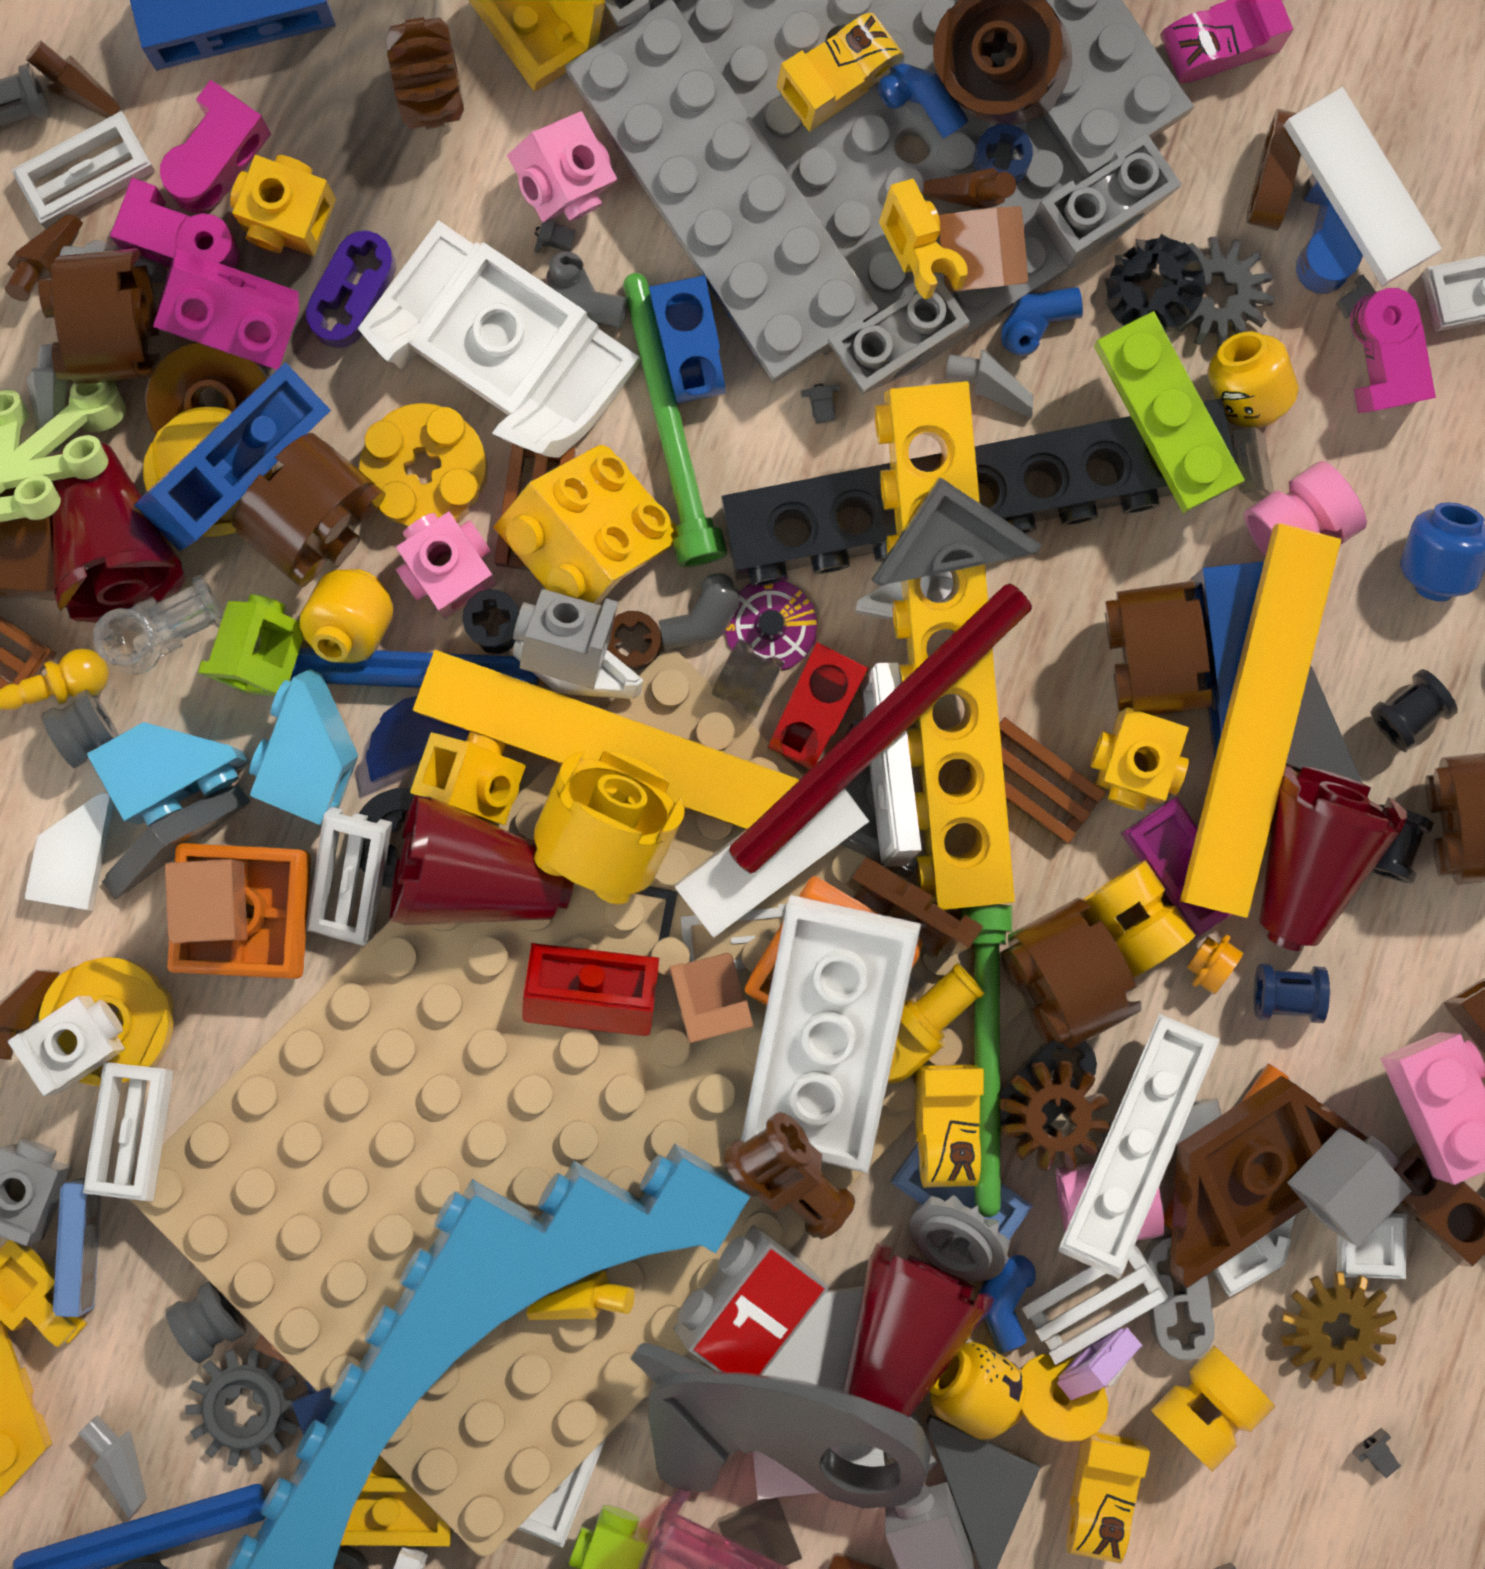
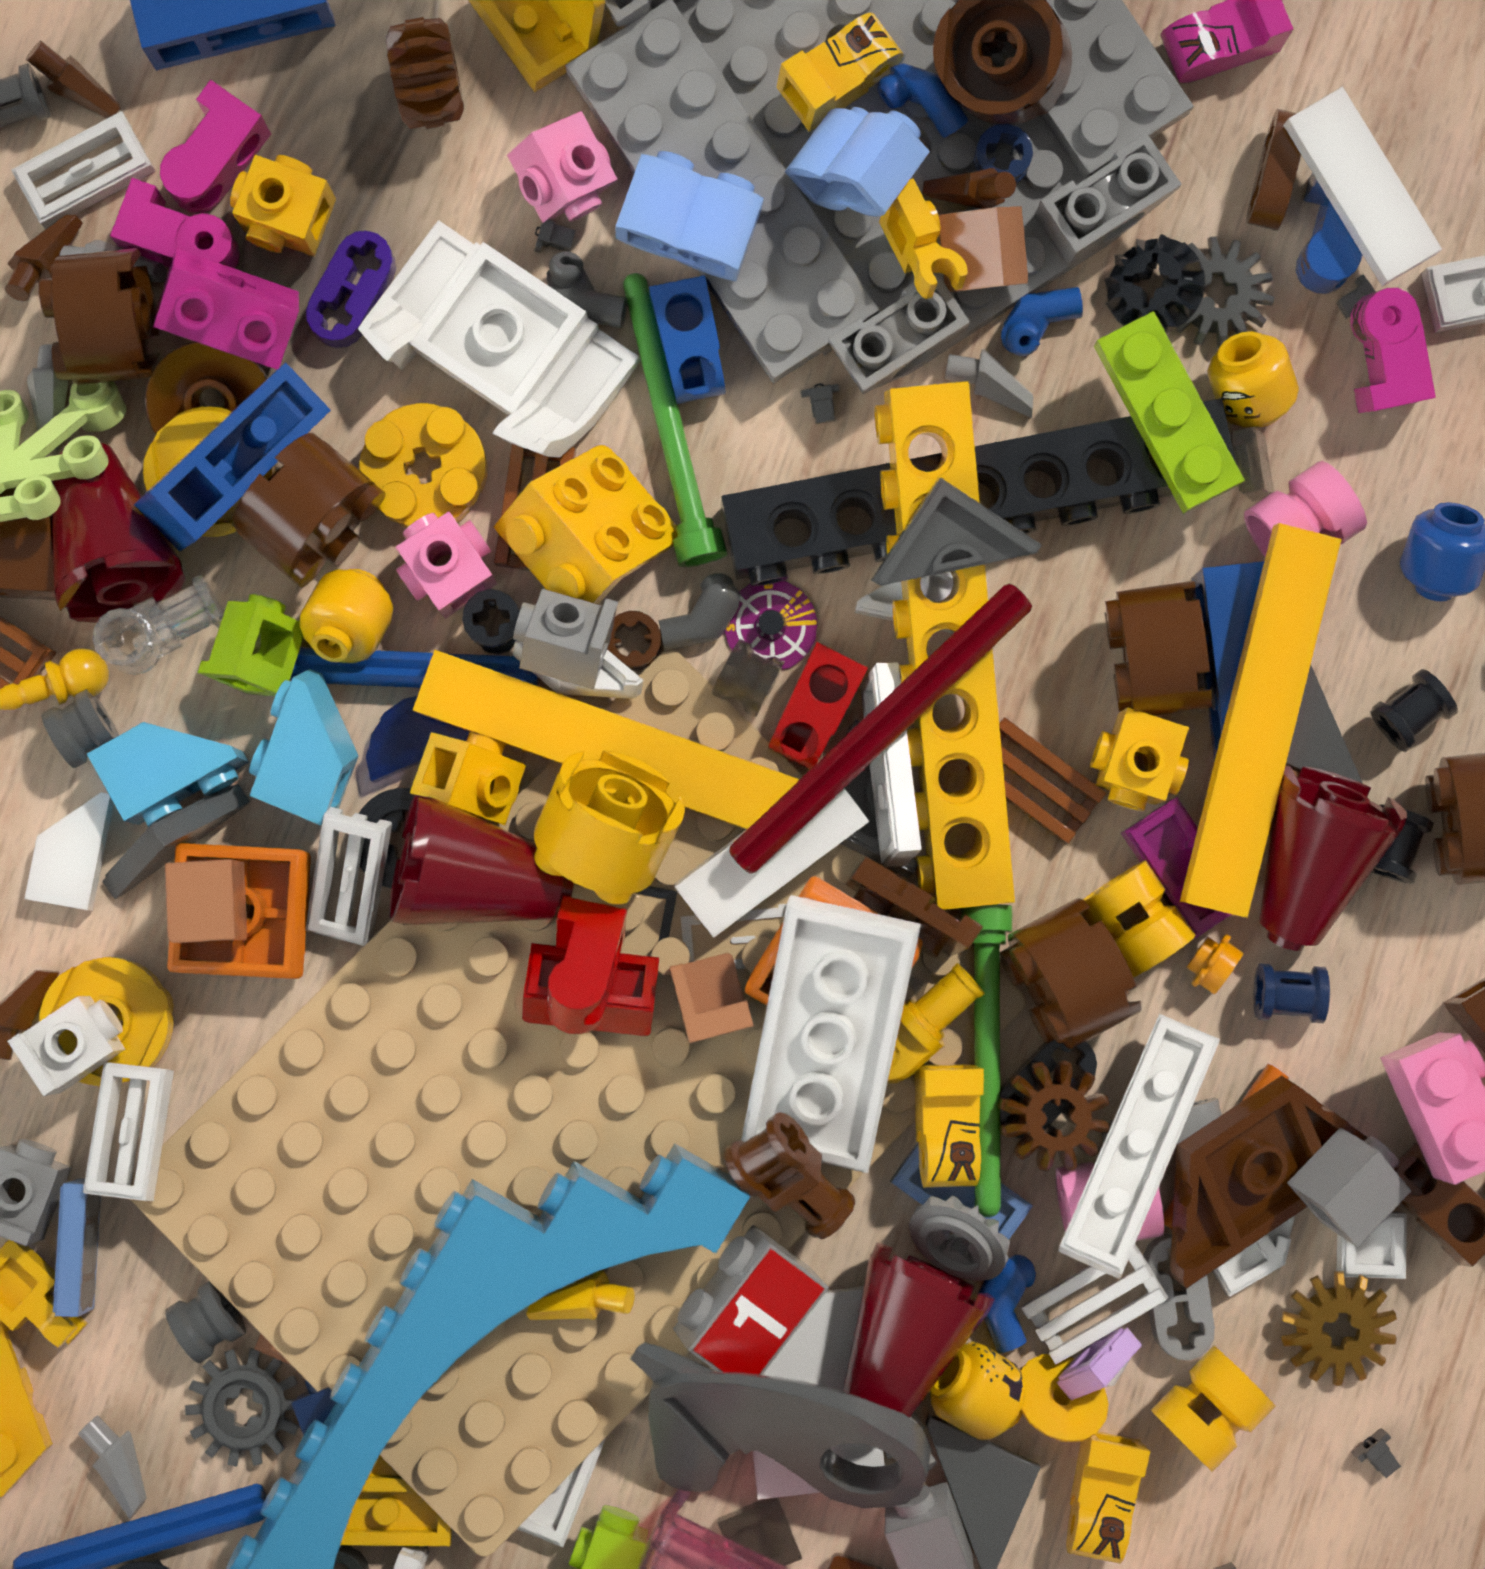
none -> red leg [547,895,627,1034]
none -> light blue brick [615,151,764,281]
none -> light blue brick [785,107,930,217]

